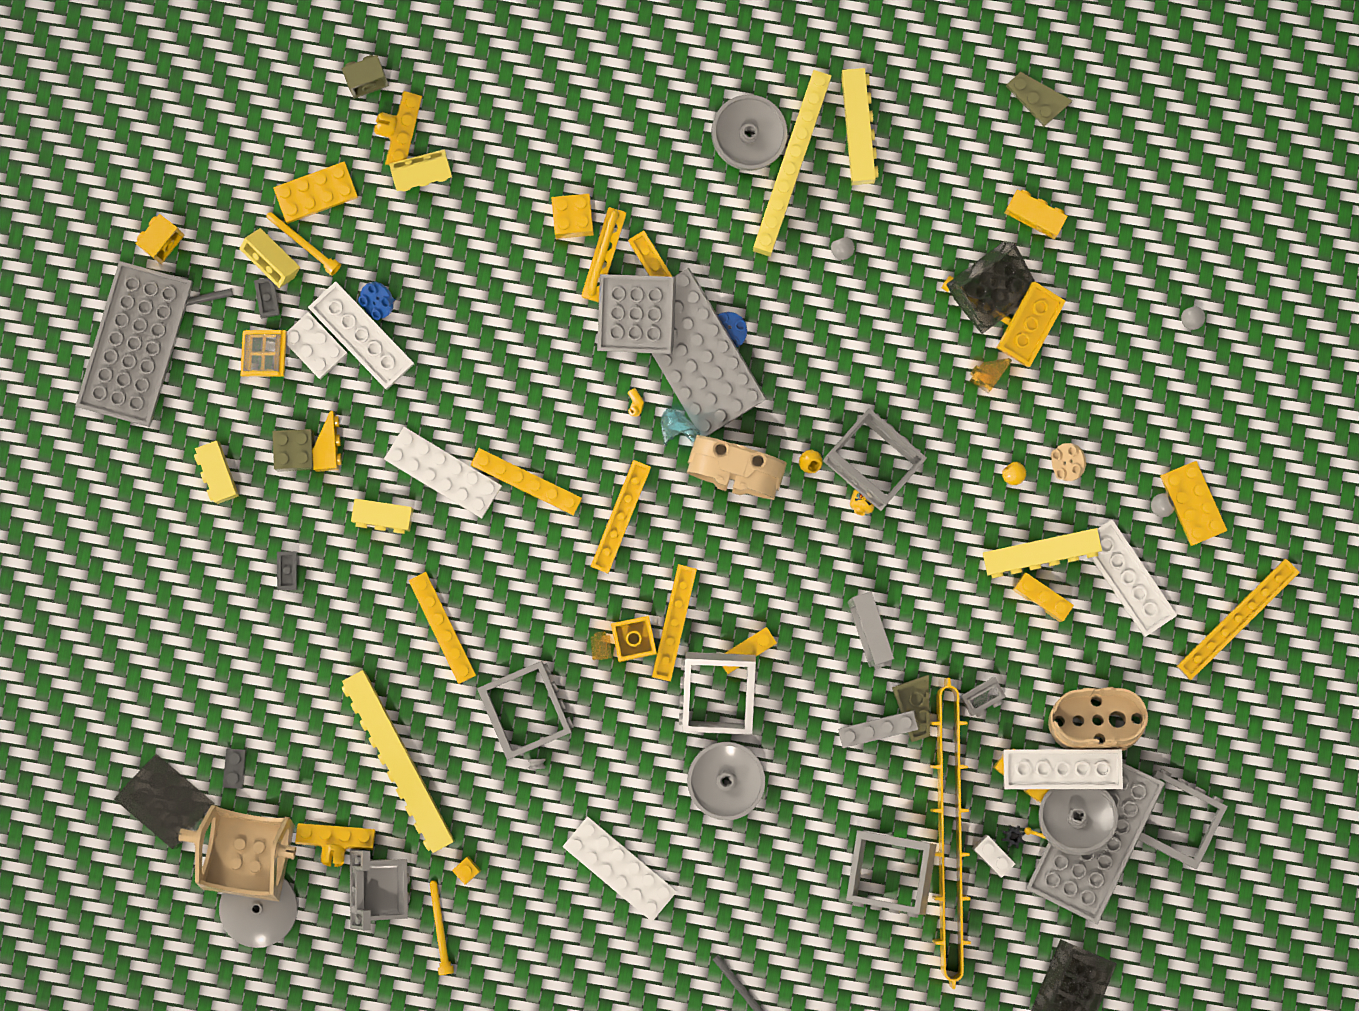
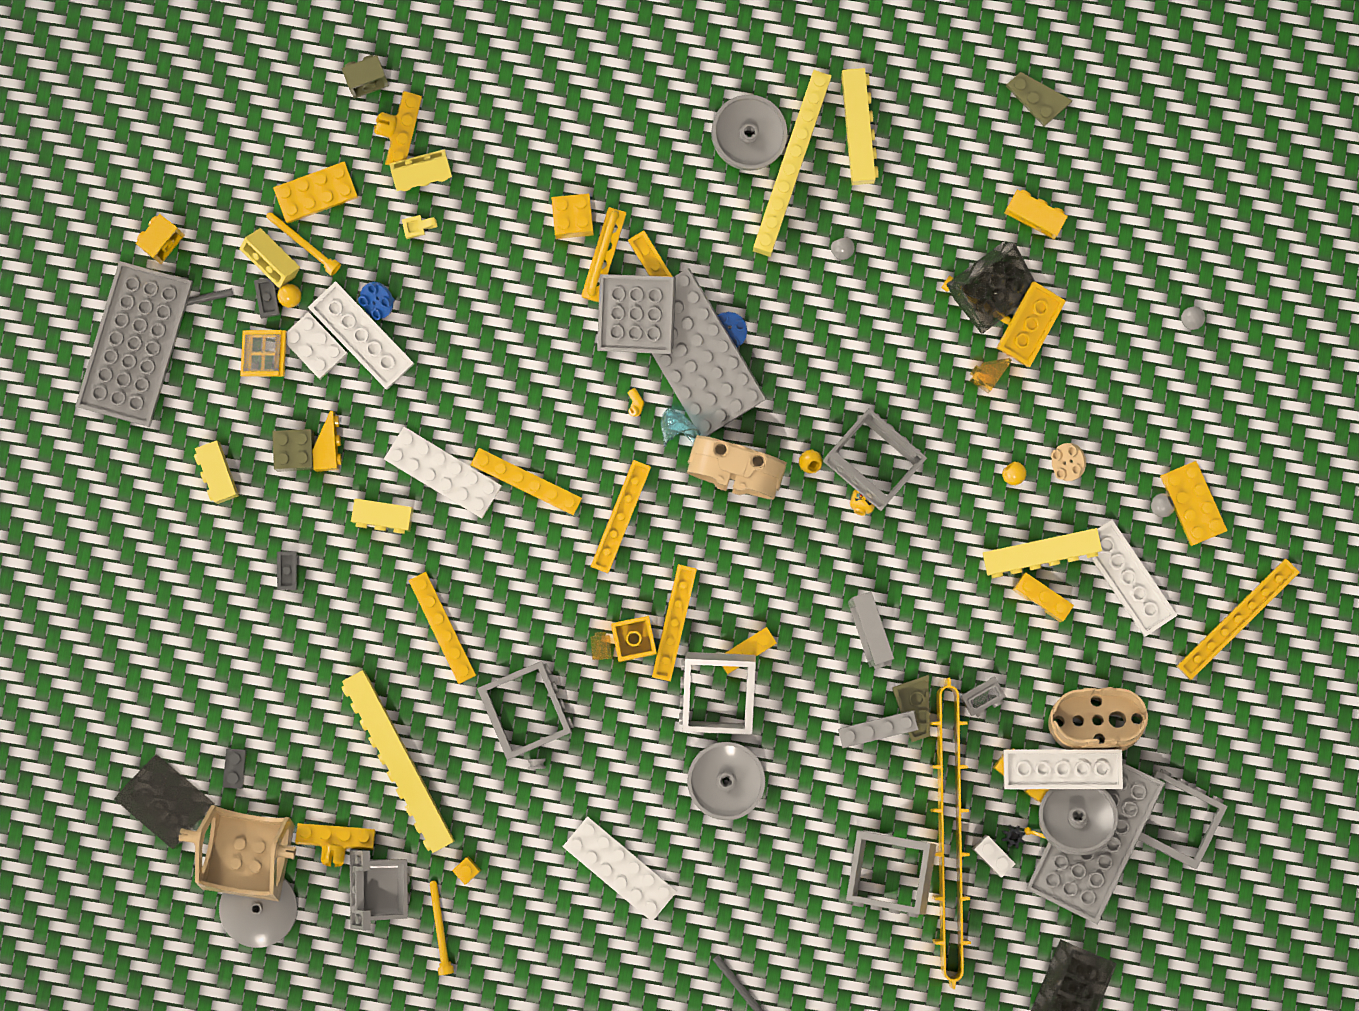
none -> yellow piece [277,284,301,308]
none -> light yellow plate [402,215,438,239]

